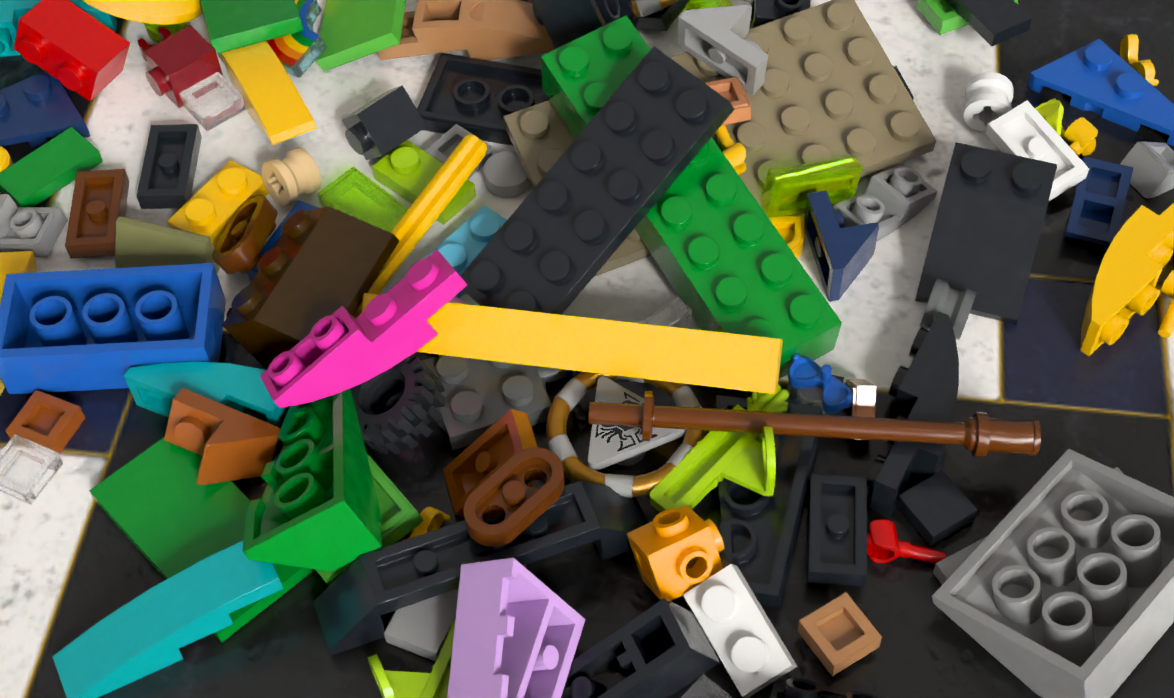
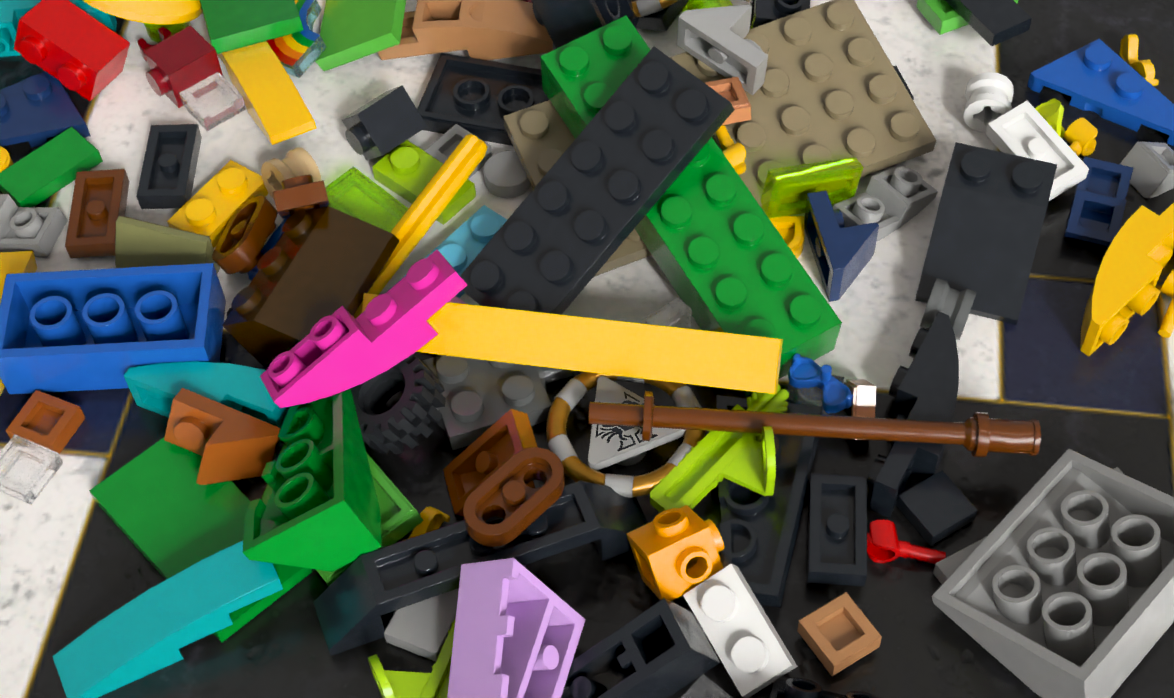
none -> reddish brown plate [273,175,330,219]

